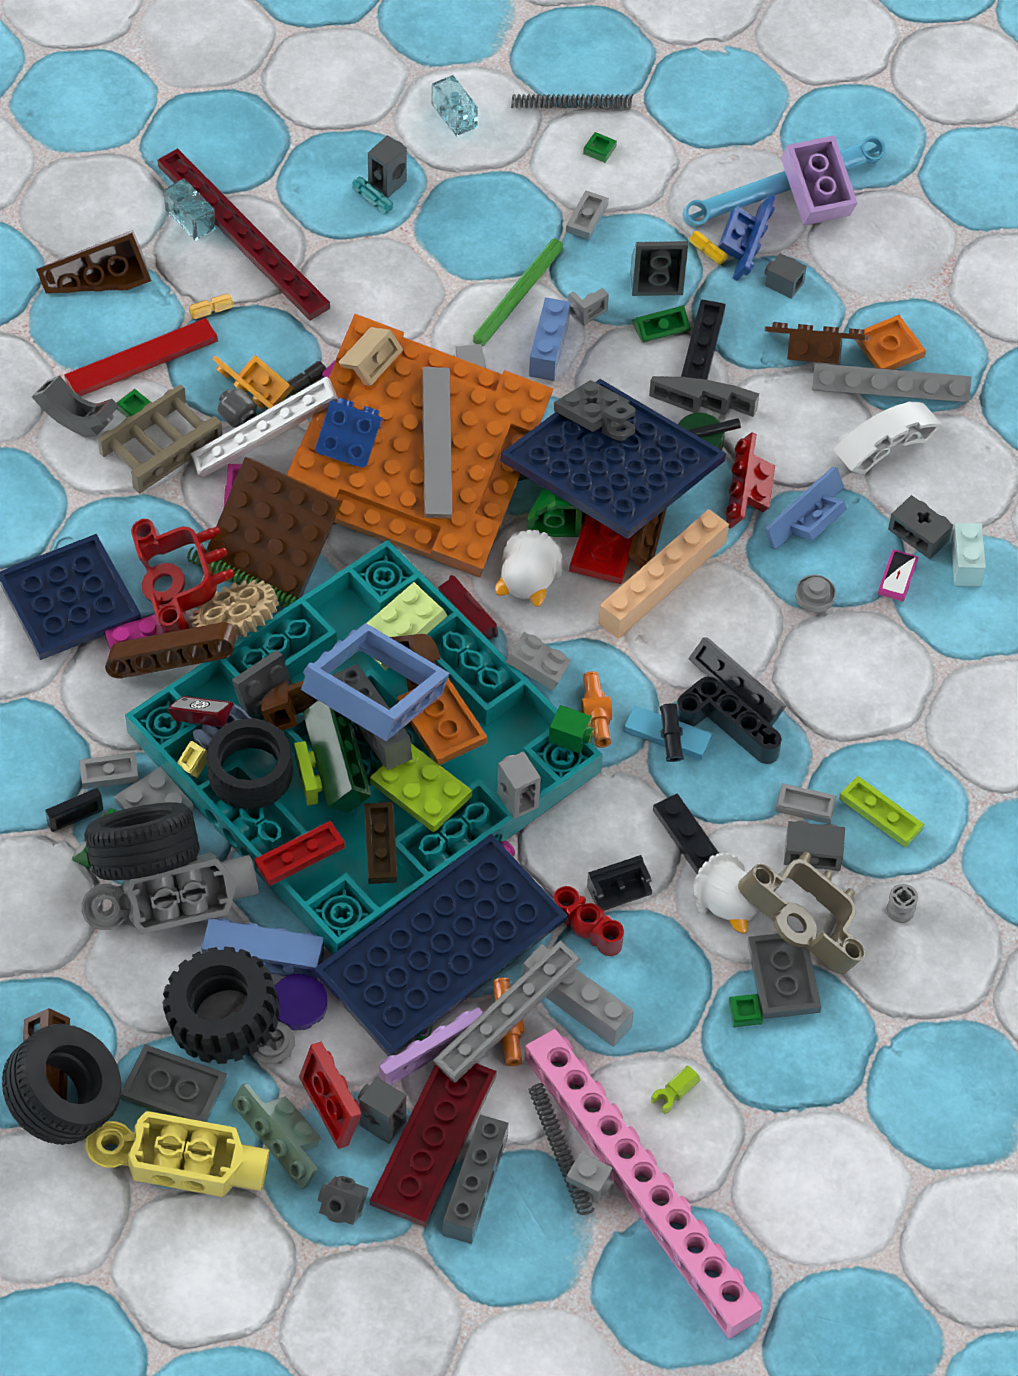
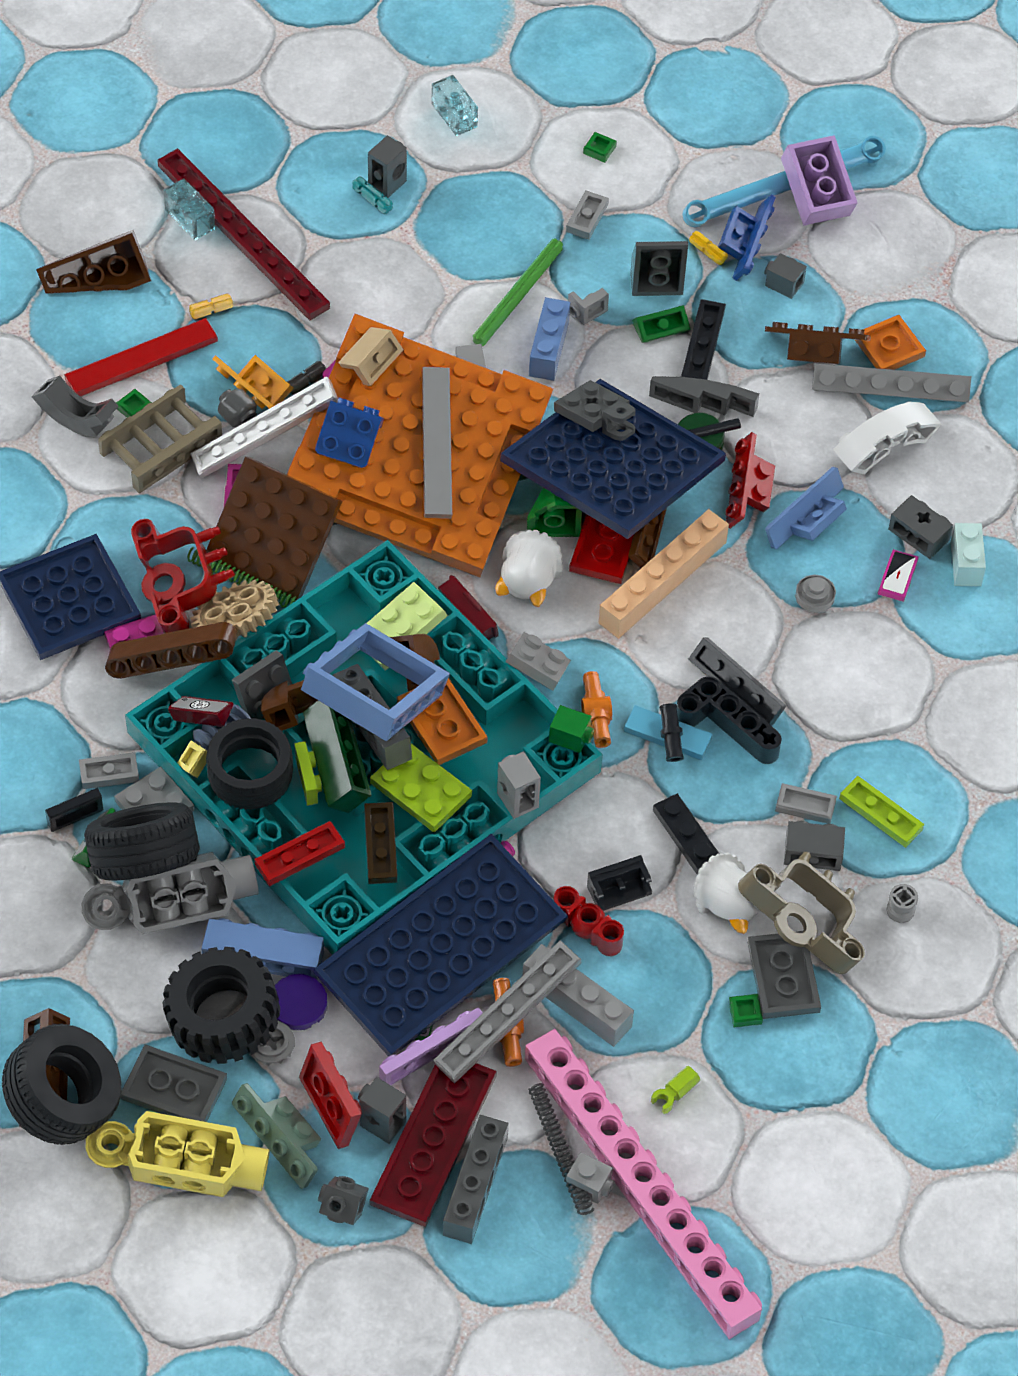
dark grey piece [511,94,633,109] -> none

